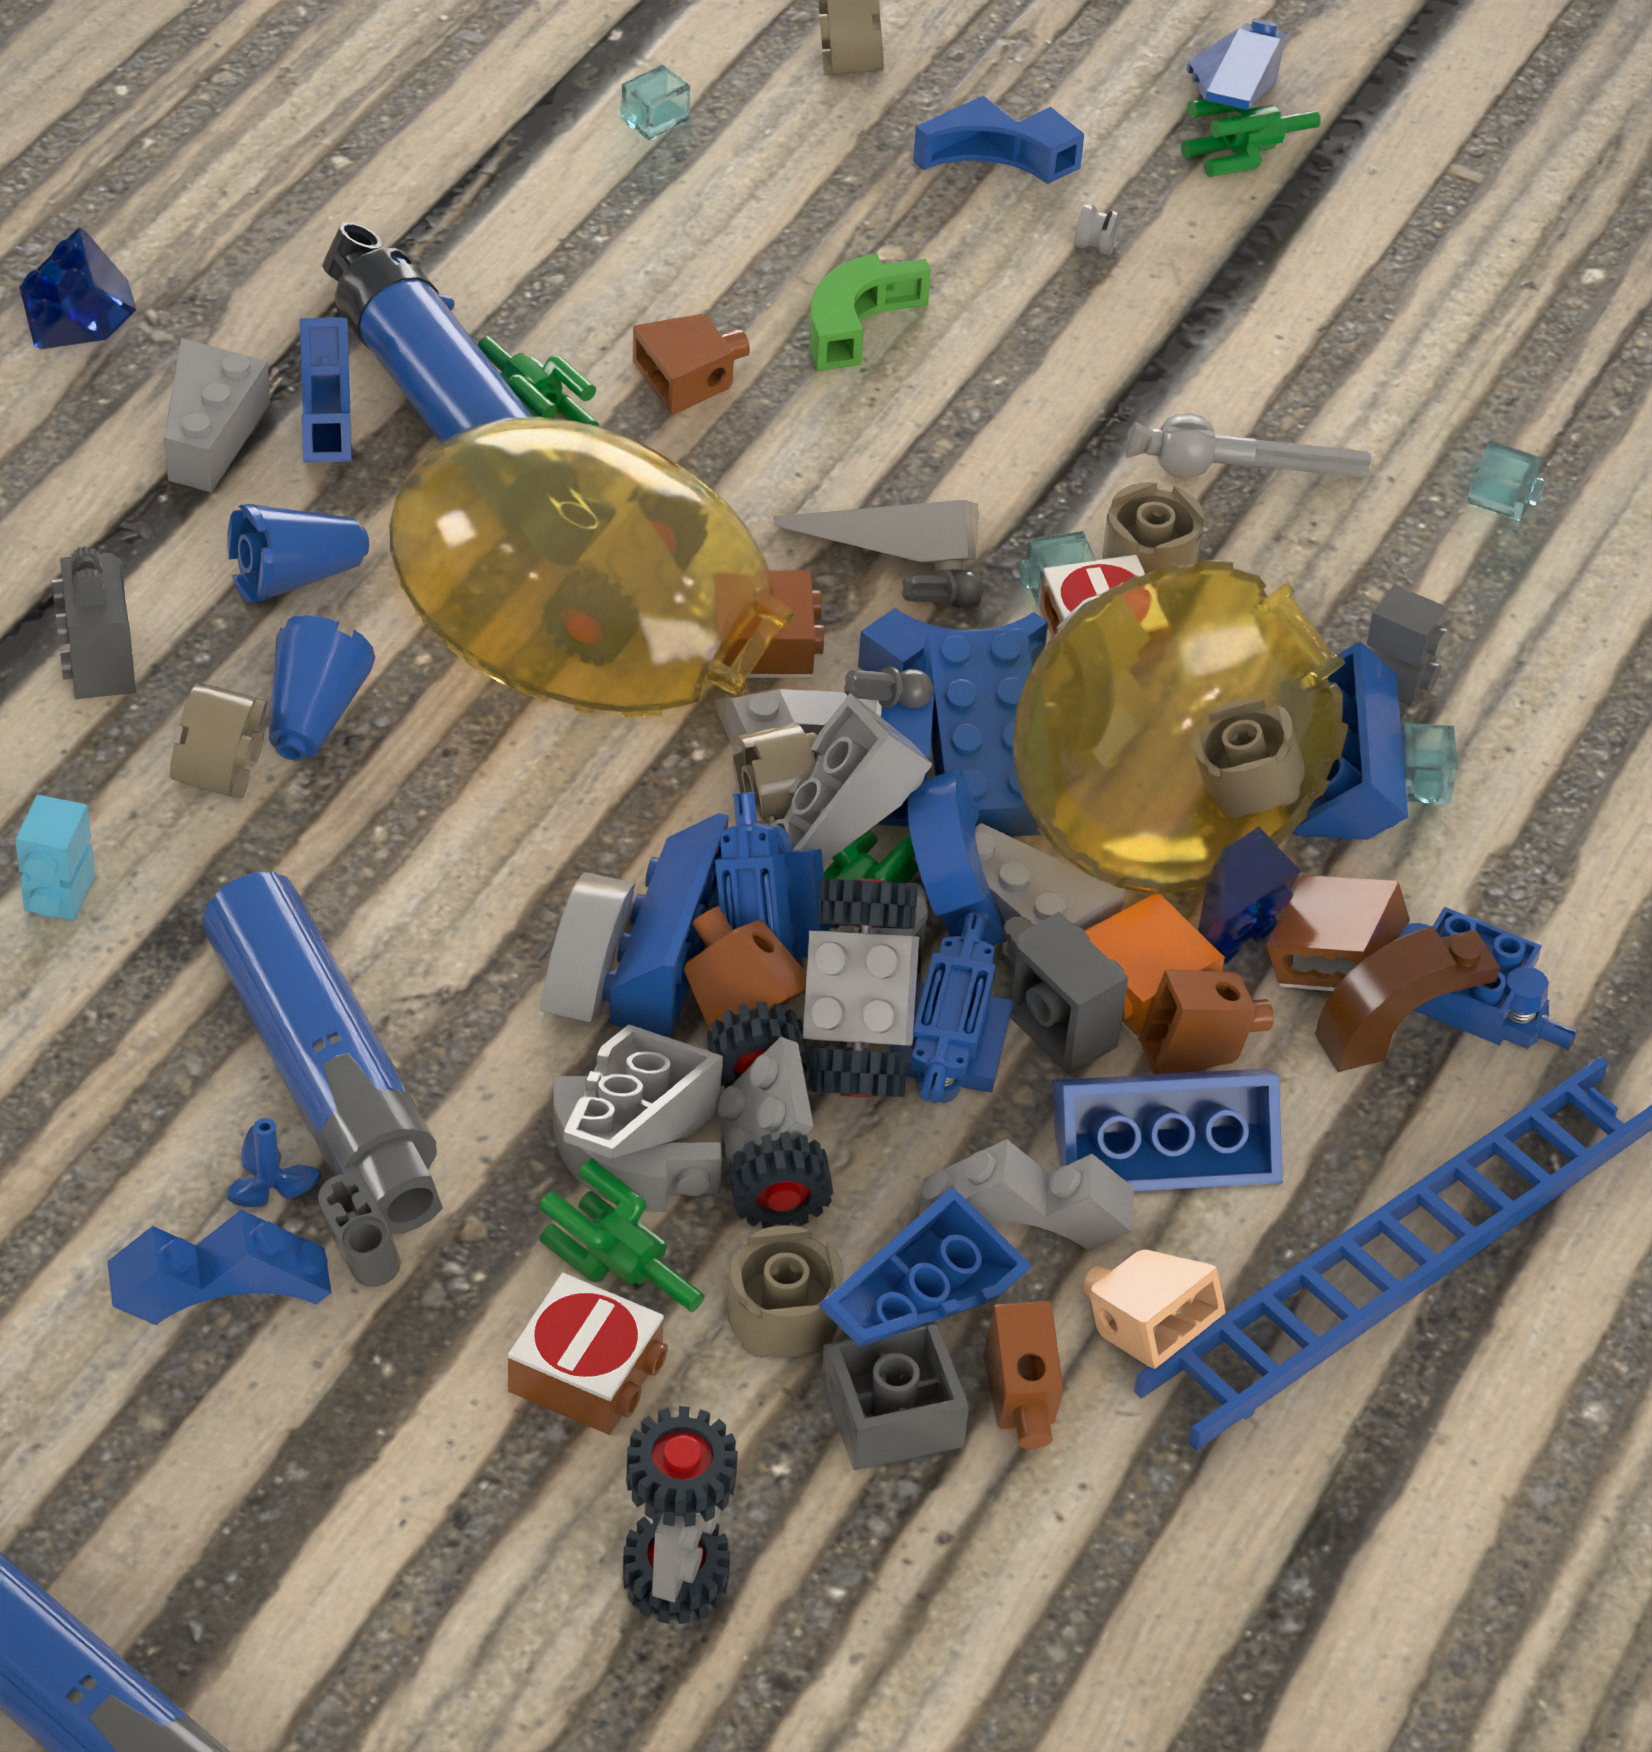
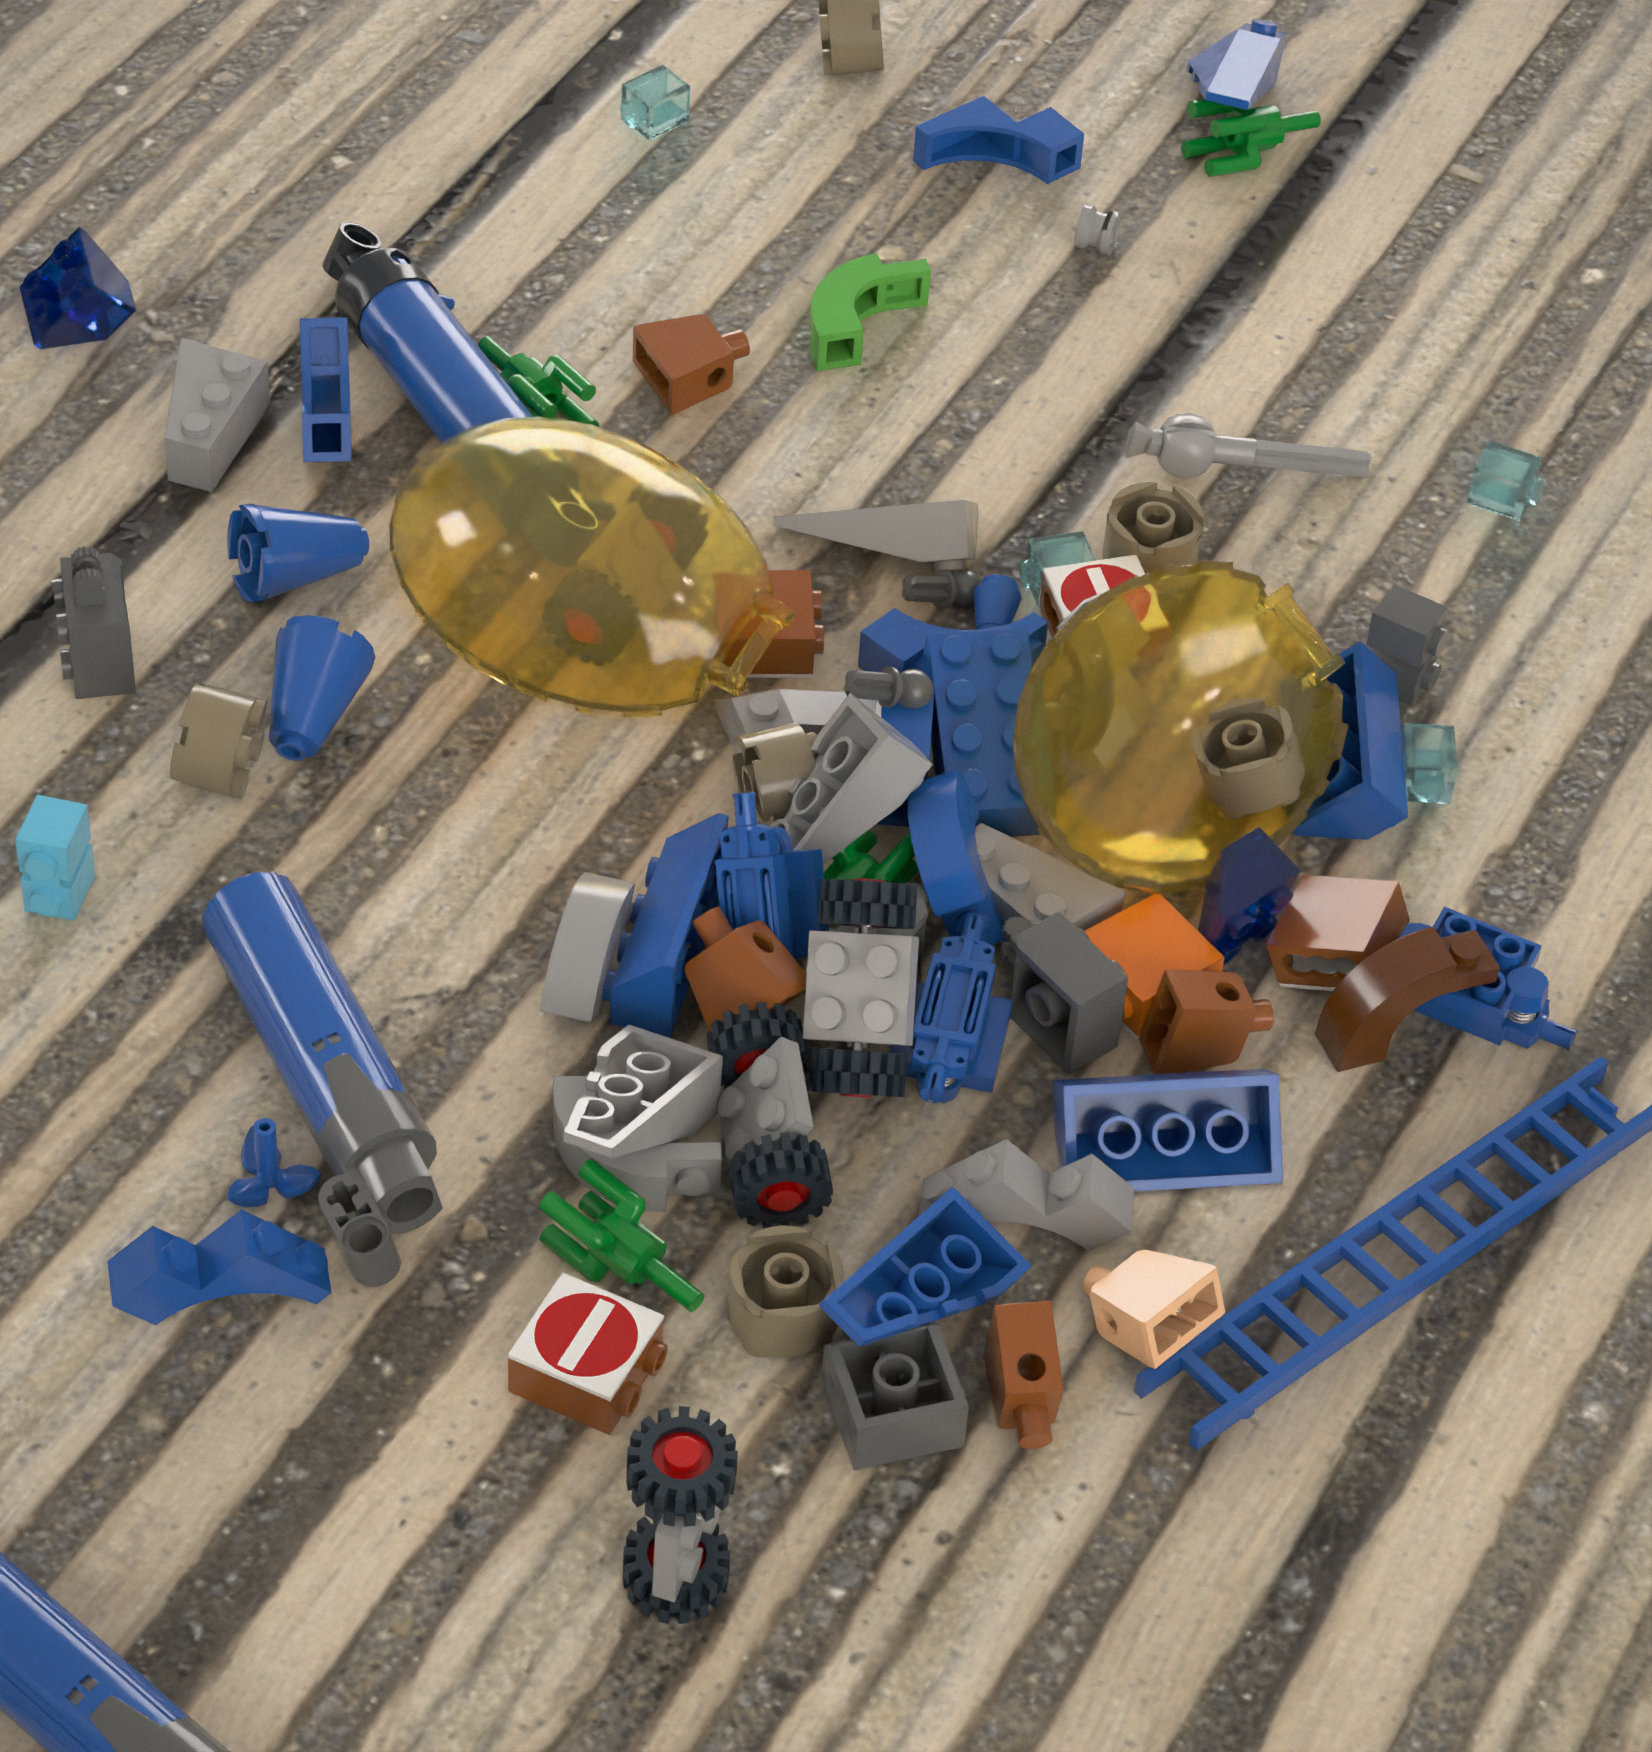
none -> blue cone [974,574,1022,630]

